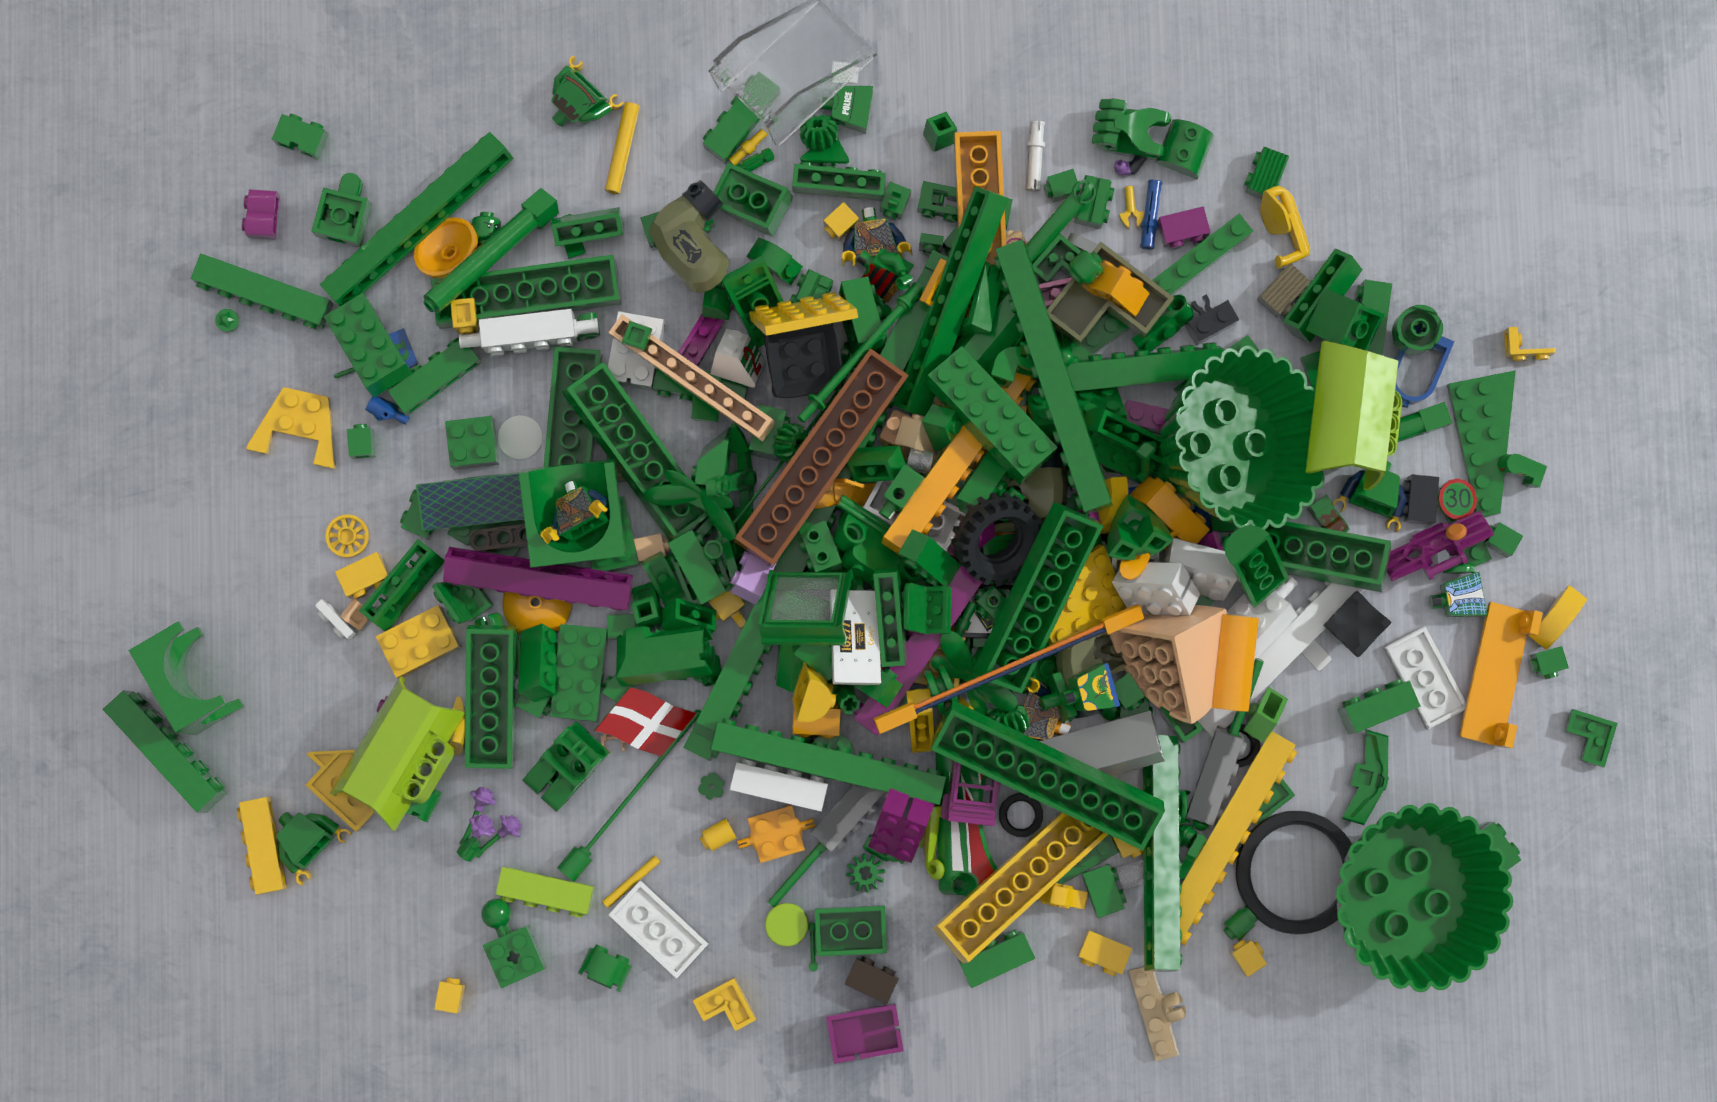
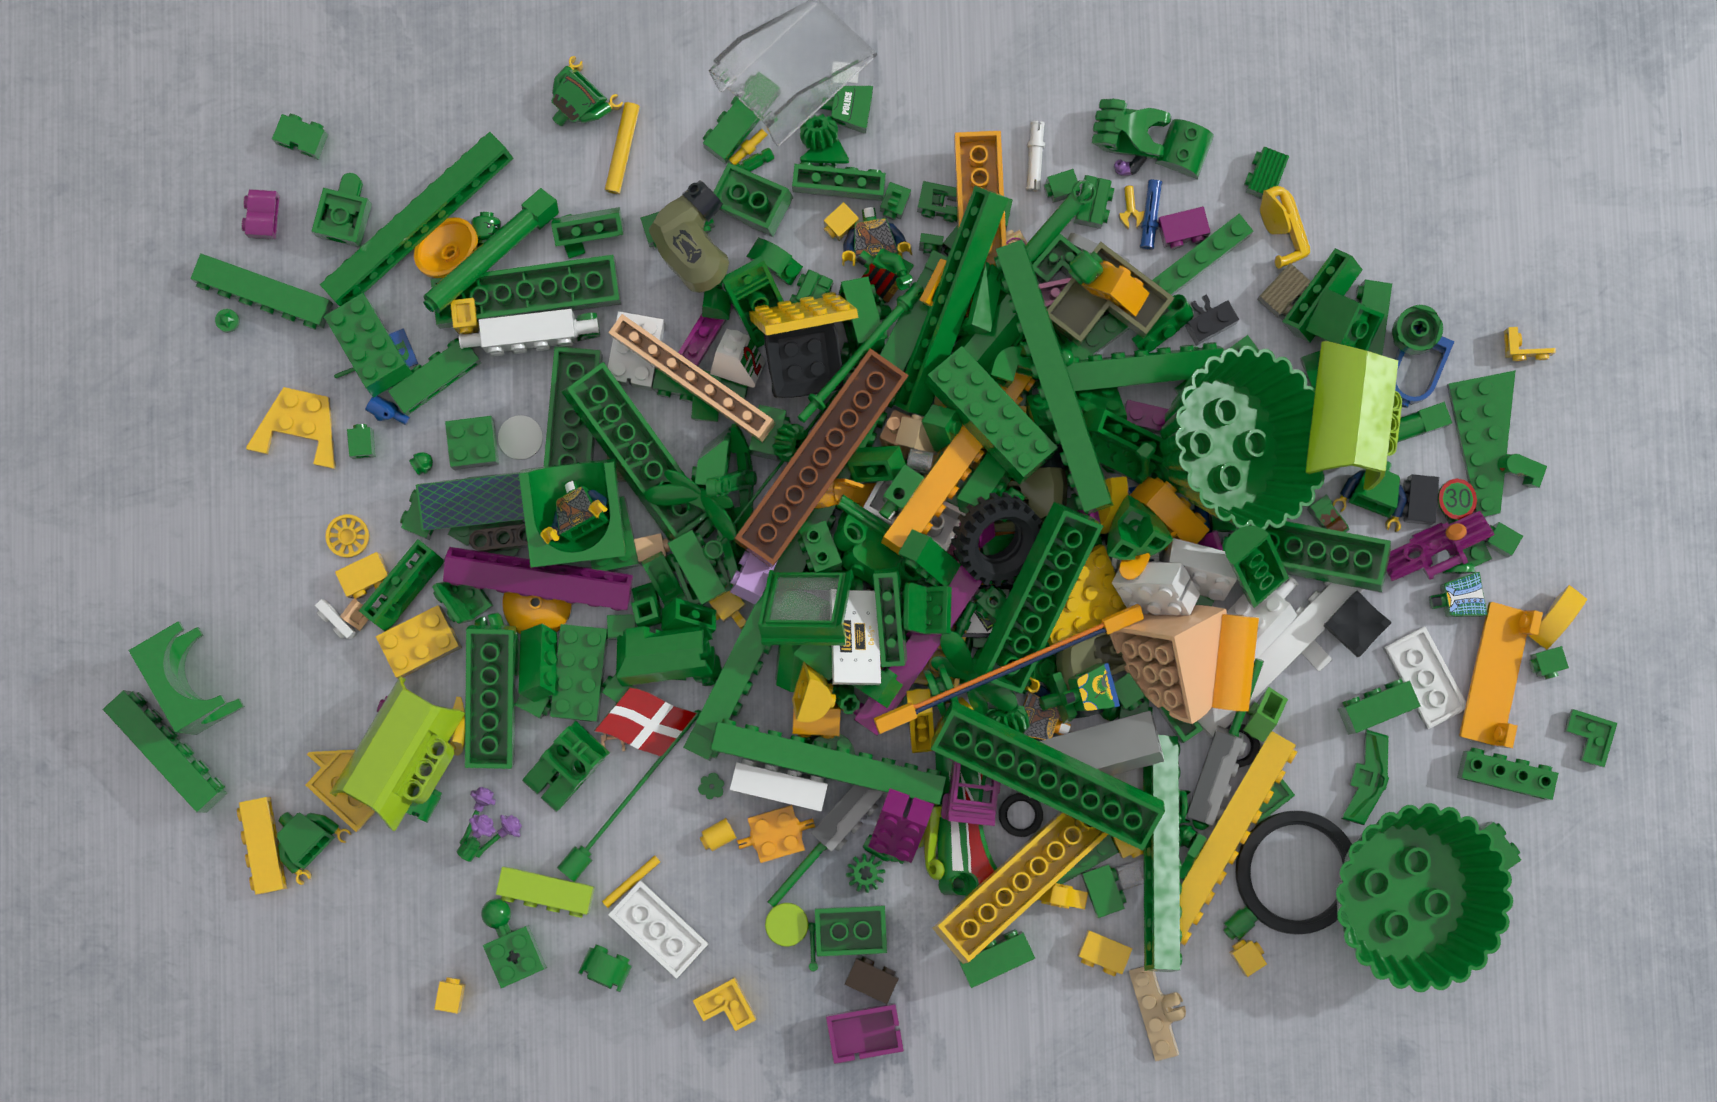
green tile [622,321,652,351] -> none
green brick [923,112,957,152] -> none
none -> green plate [409,452,433,475]
none -> green brick [1457,747,1559,800]

